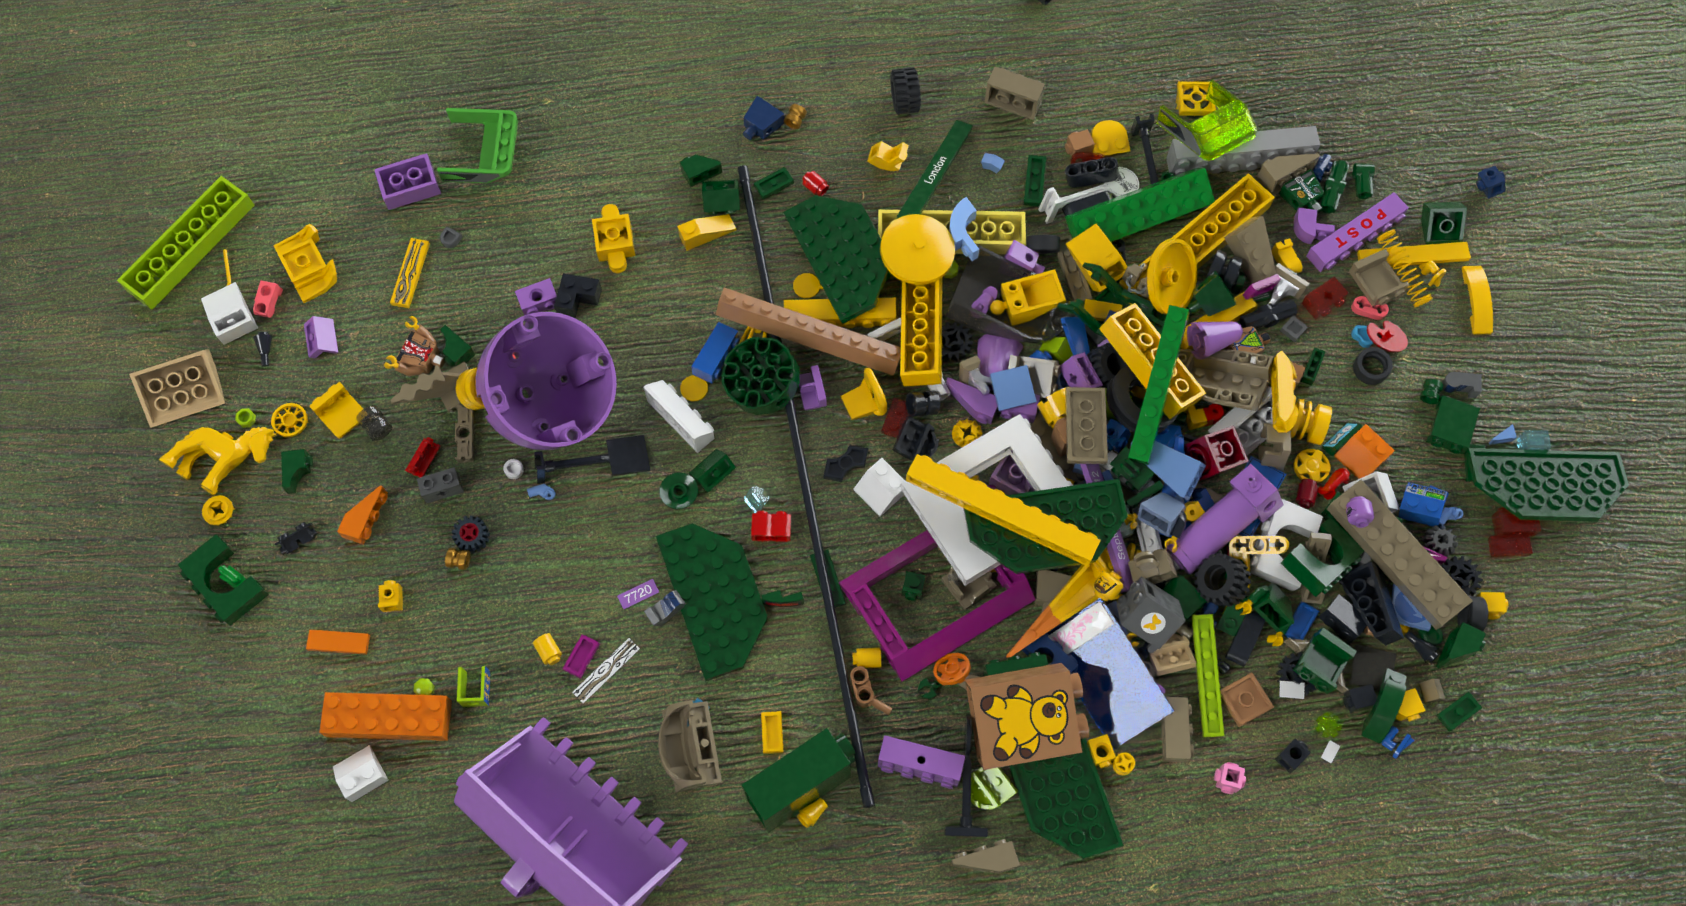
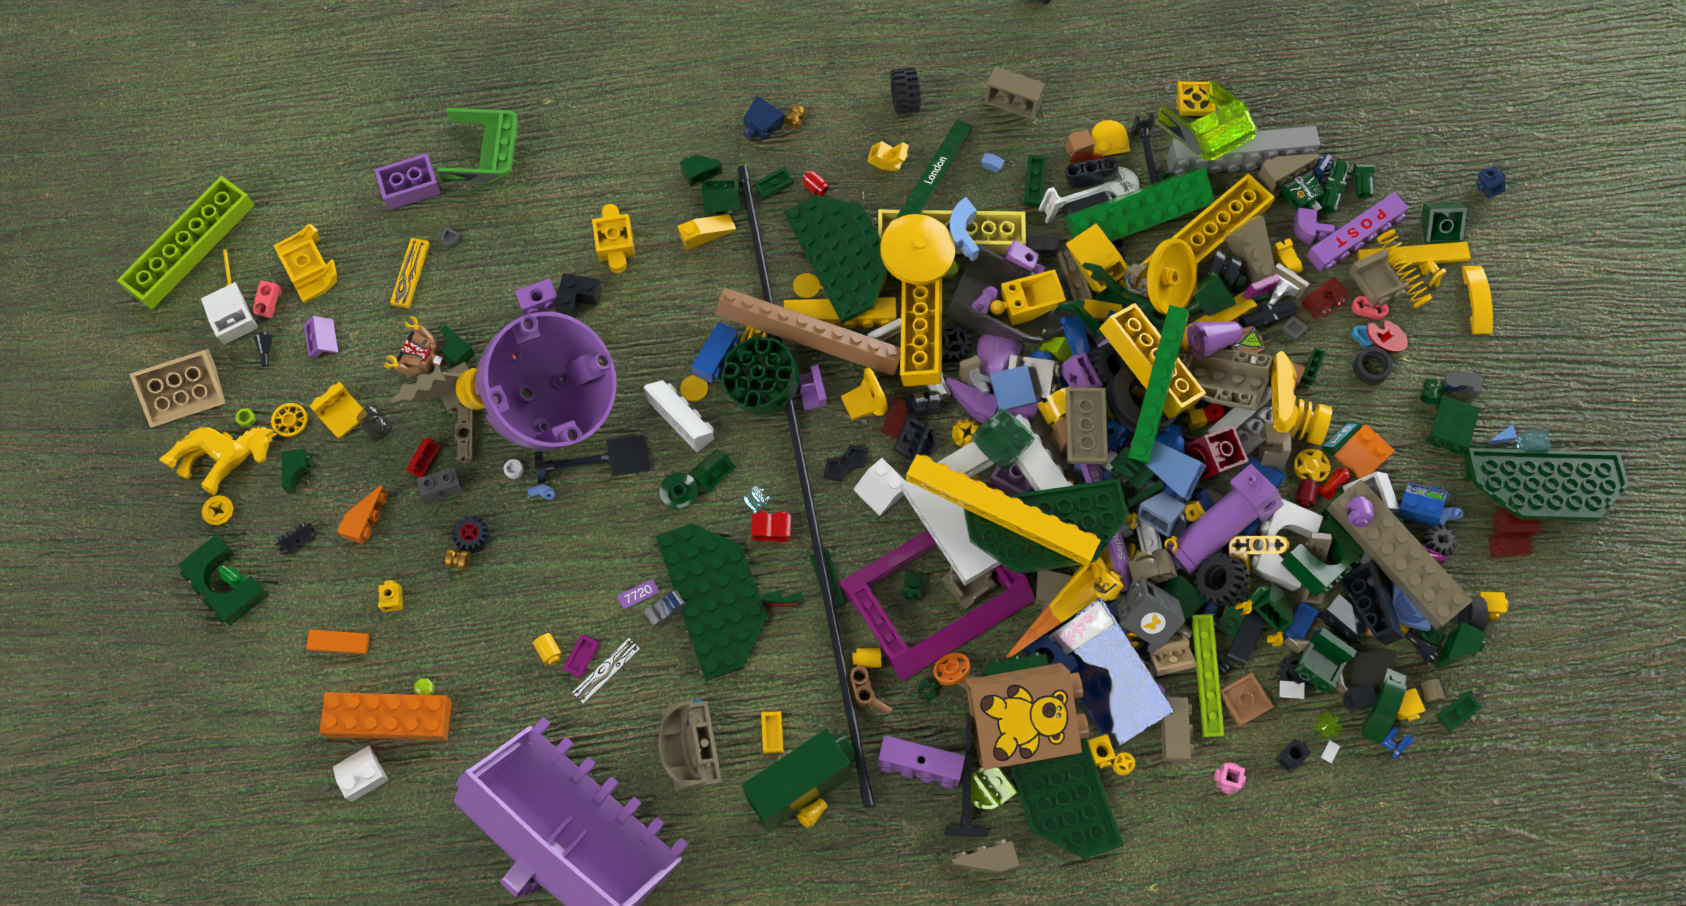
lime piece [457,666,490,707] -> none
black gear [1441,556,1483,596] -> none
none -> clear green piece [971,409,1035,471]

